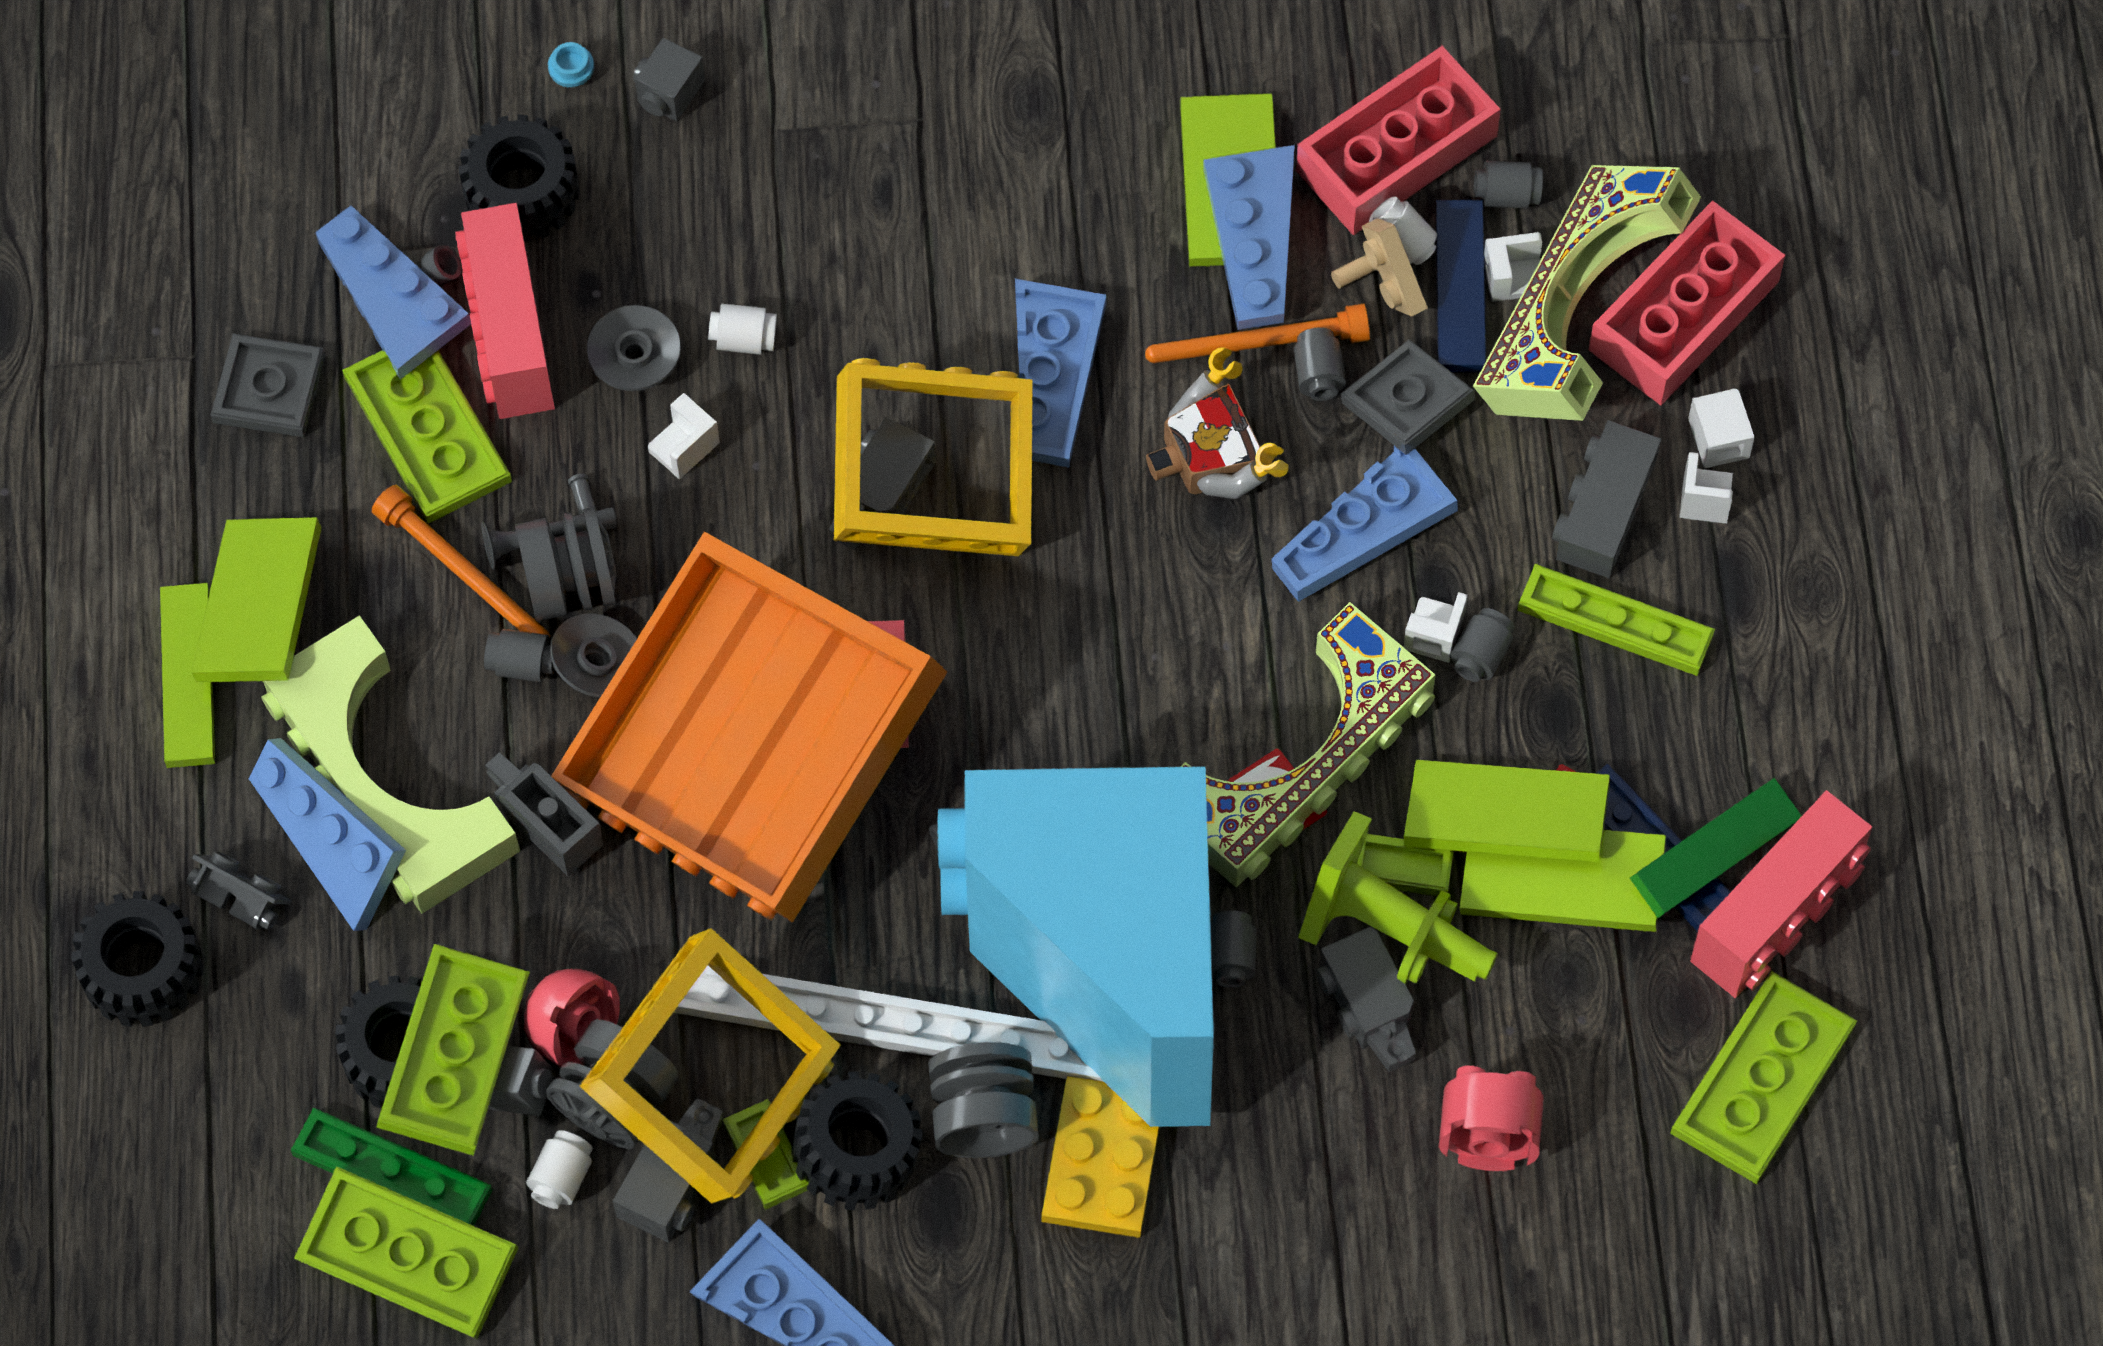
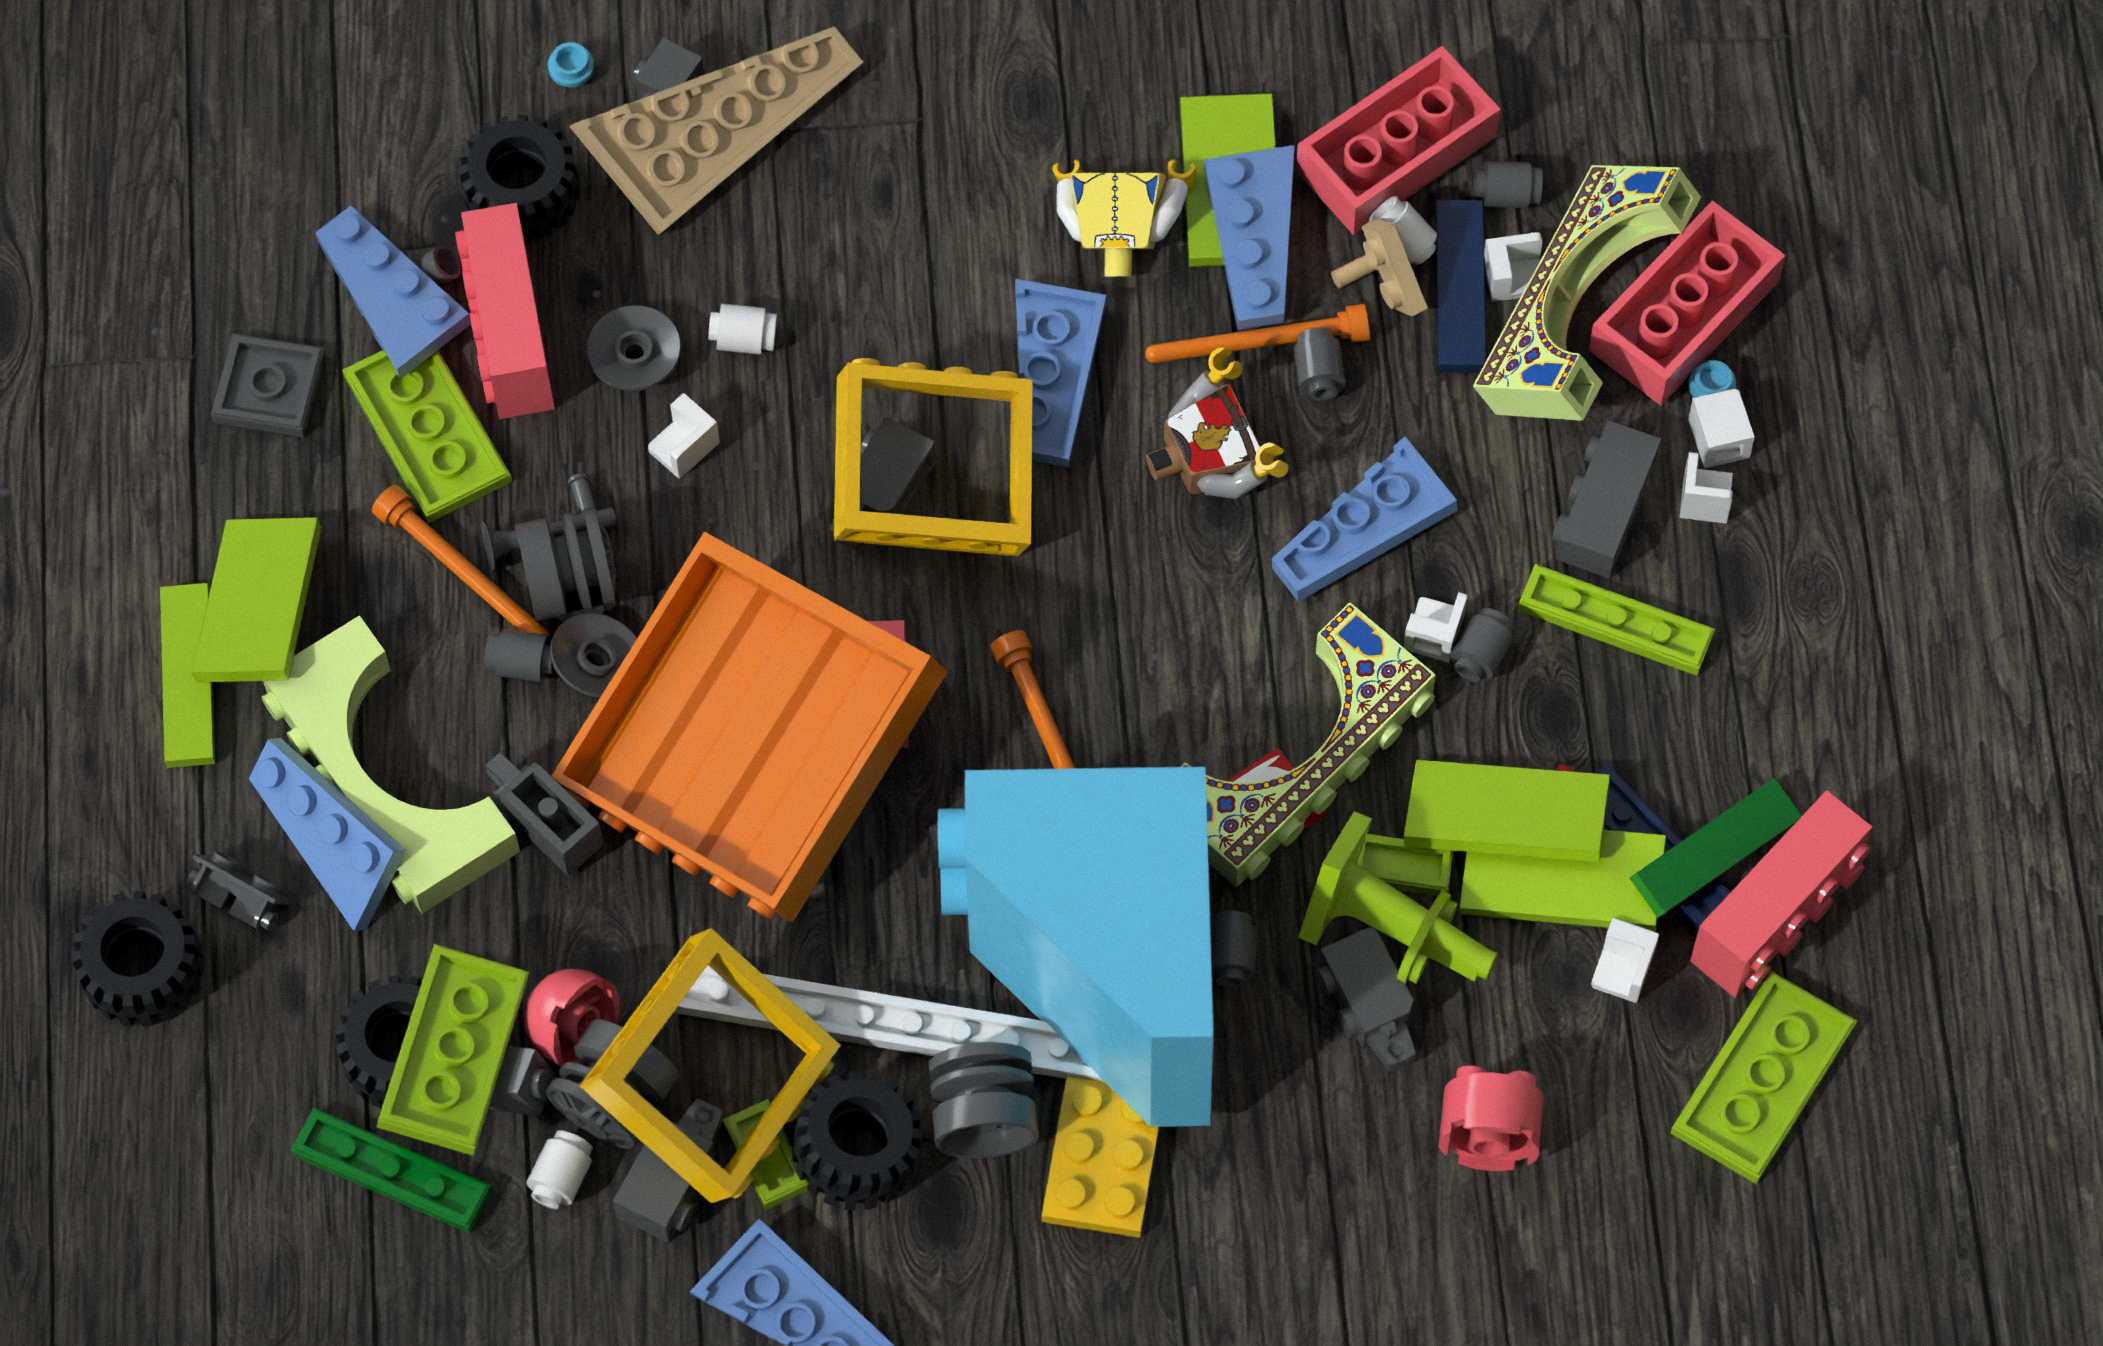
lime tile [294,1166,519,1339] -> none
dark grey tile [1341,339,1475,455] -> none
none -> tan wing [569,26,863,234]
none -> orange piece [990,630,1076,769]
none -> torso [1053,159,1196,277]
none -> white panel [1591,918,1659,1003]
none -> medium azure plate [1689,360,1736,398]

